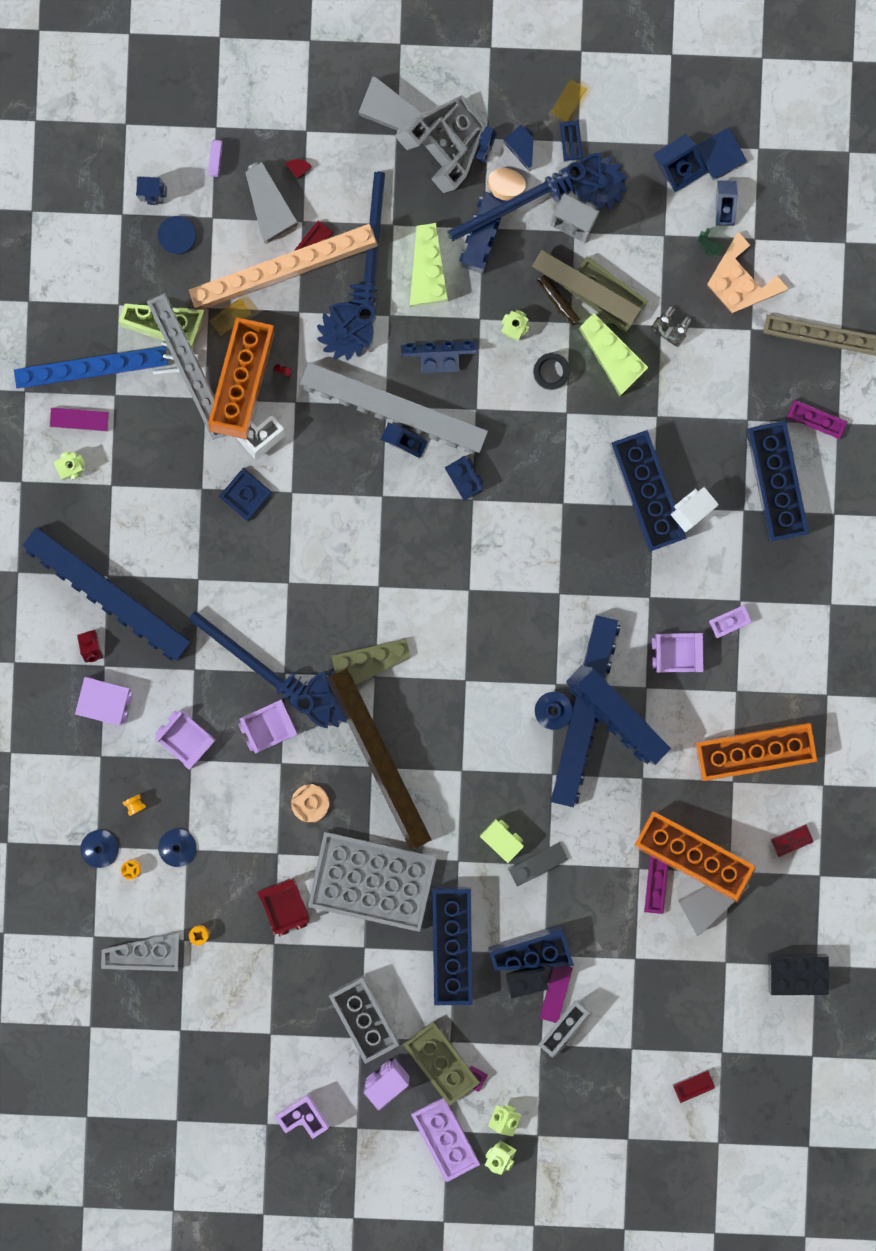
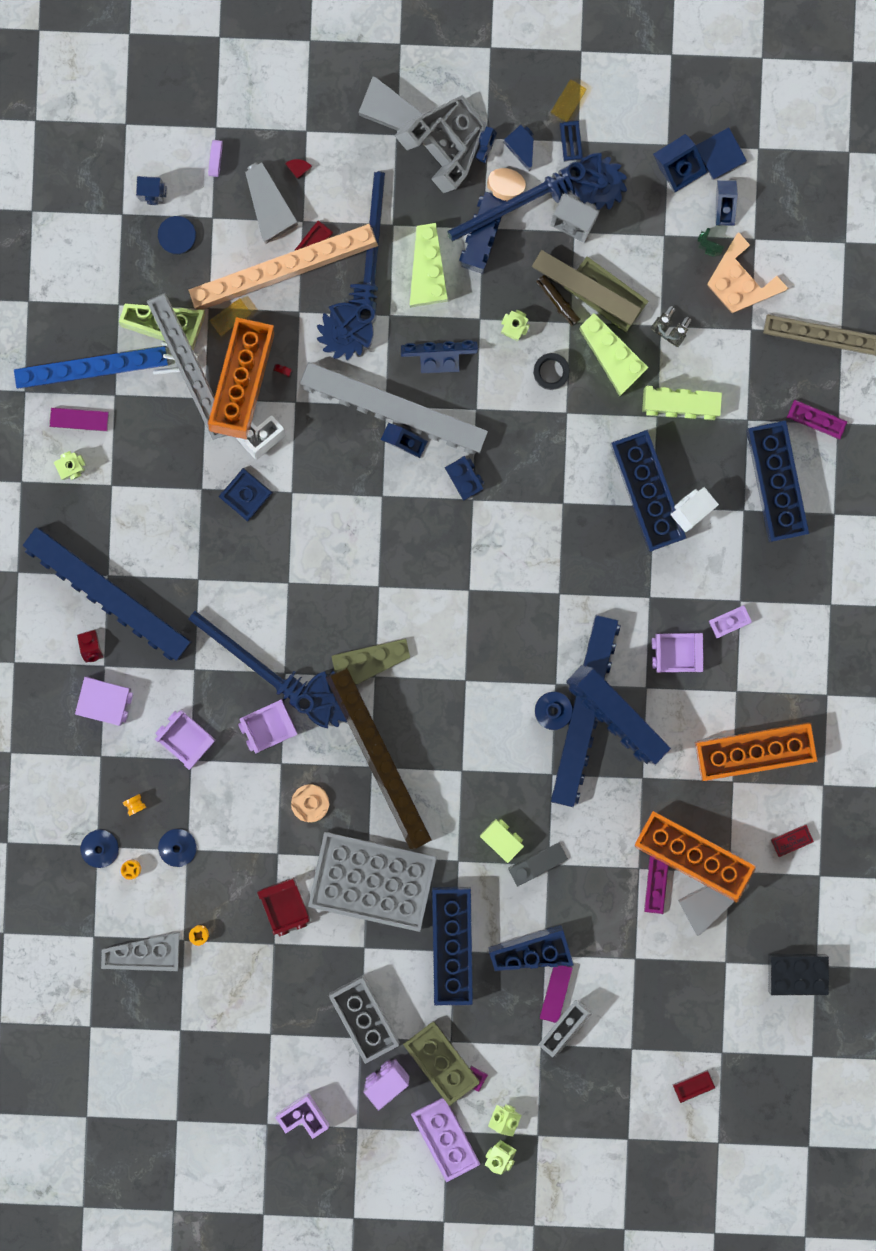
black brick [506,967,549,999] -> none
none -> yellowish green wedge [642,386,722,420]

